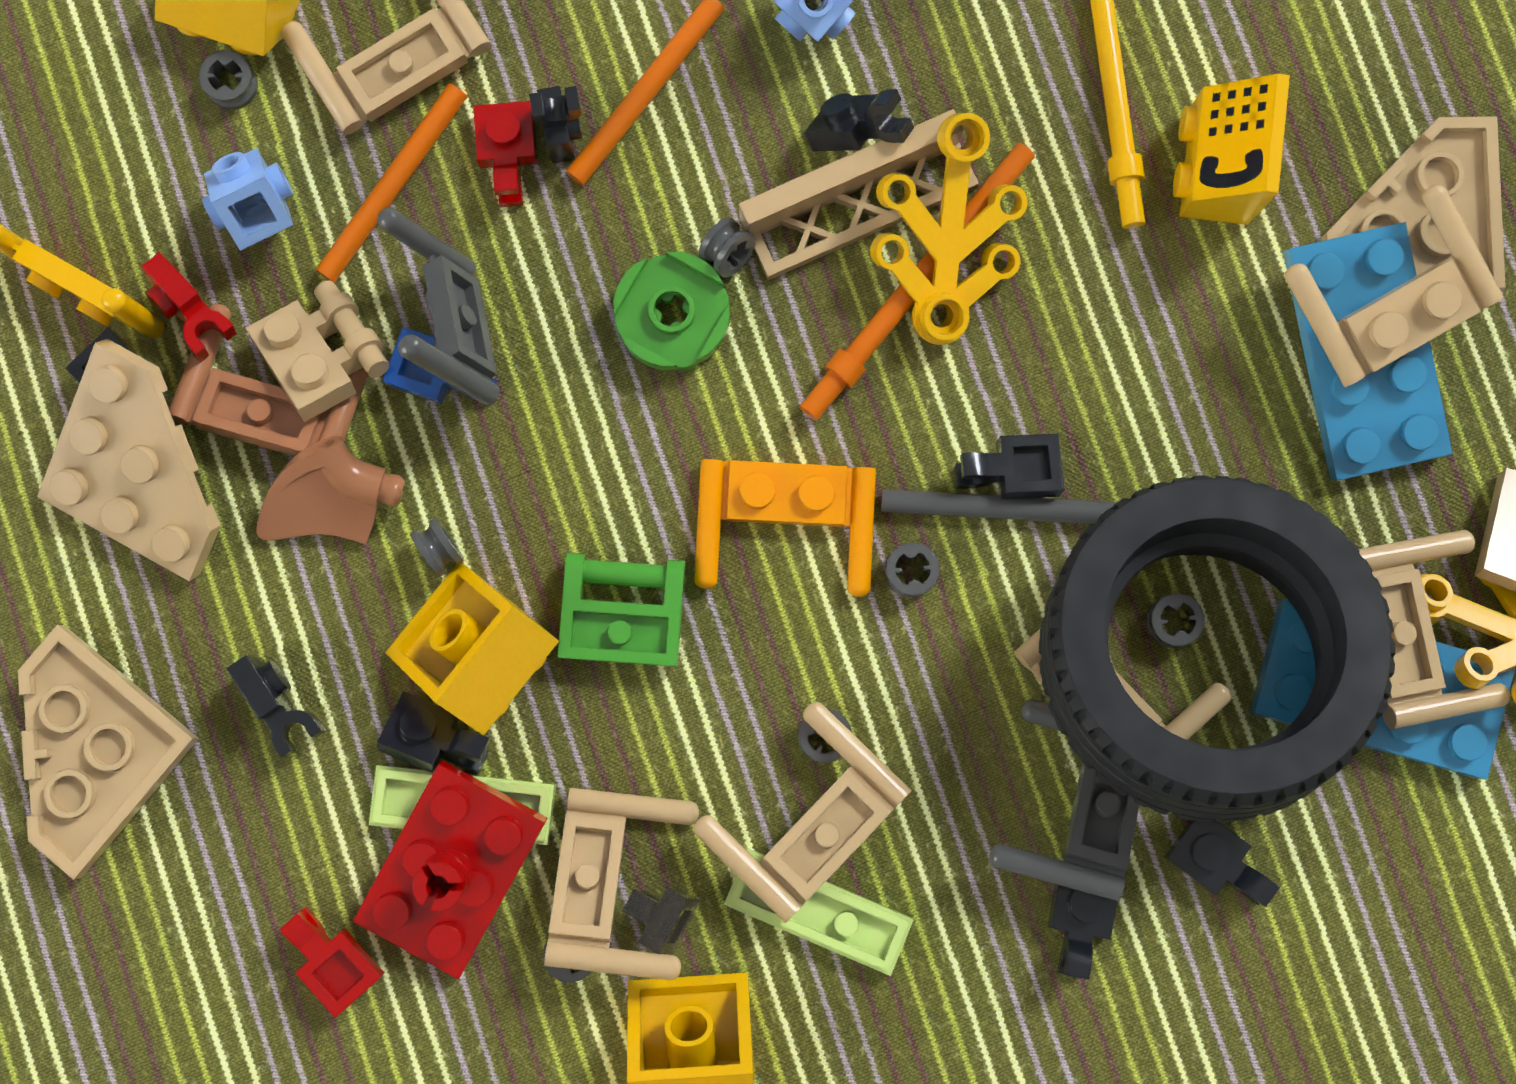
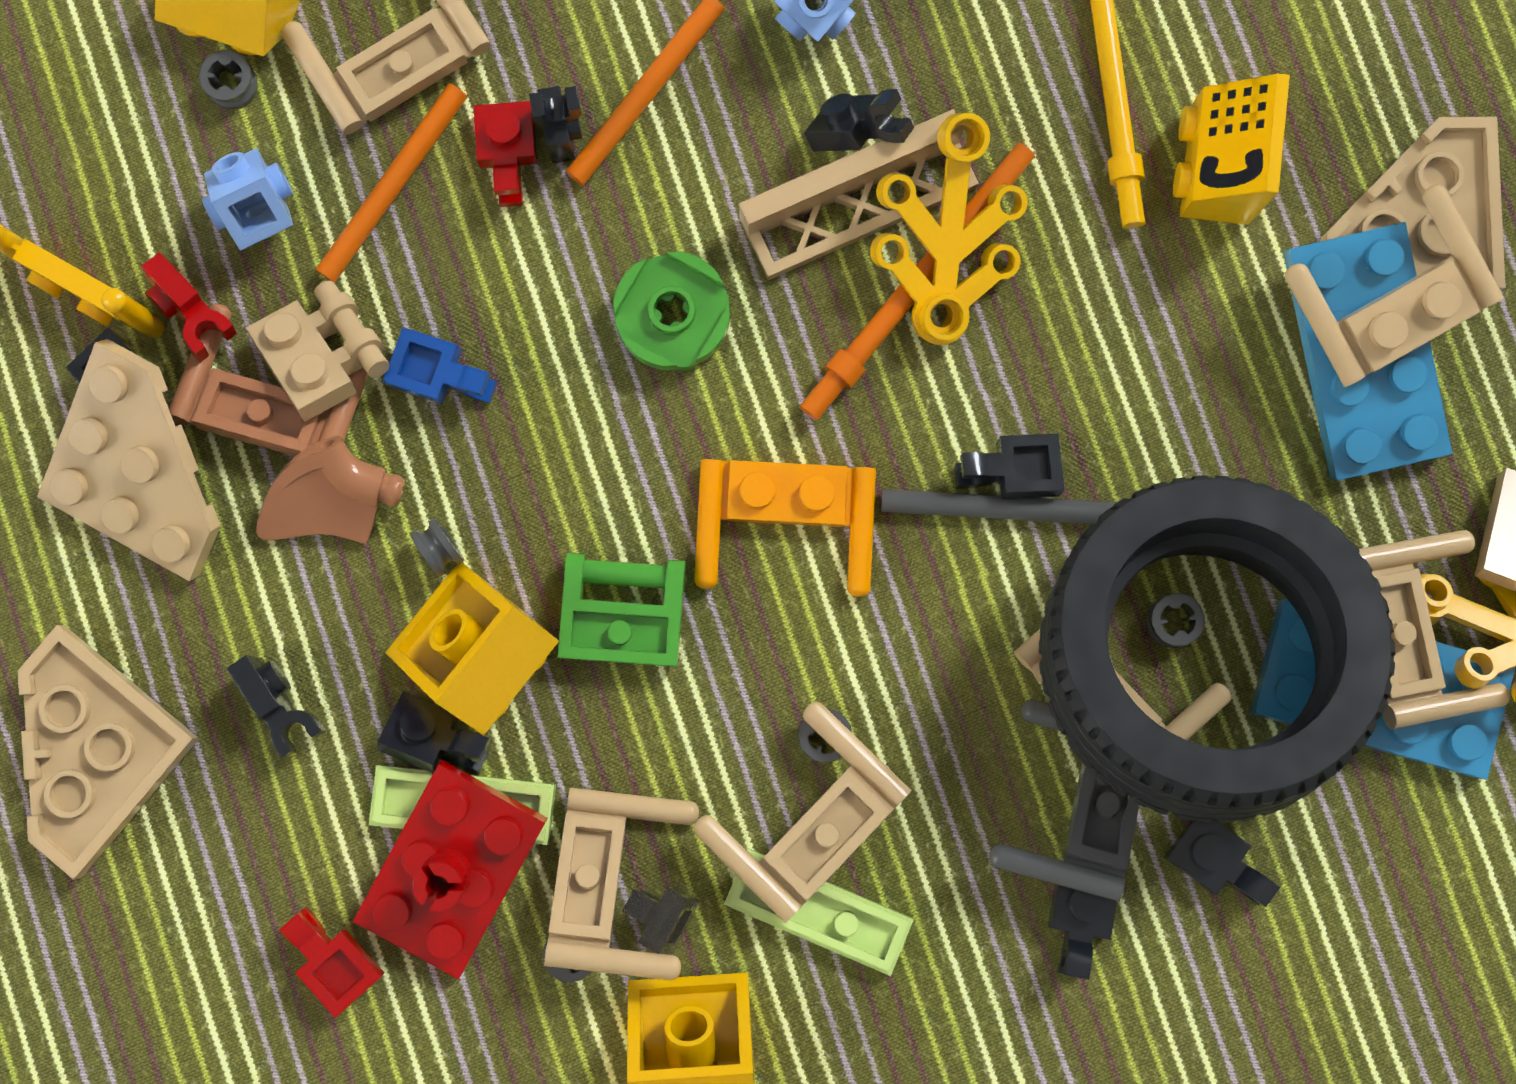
dark grey plate [377,207,500,405] -> none
dark grey bush [699,218,756,278] -> none
dark grey bush [884,542,940,597] -> none

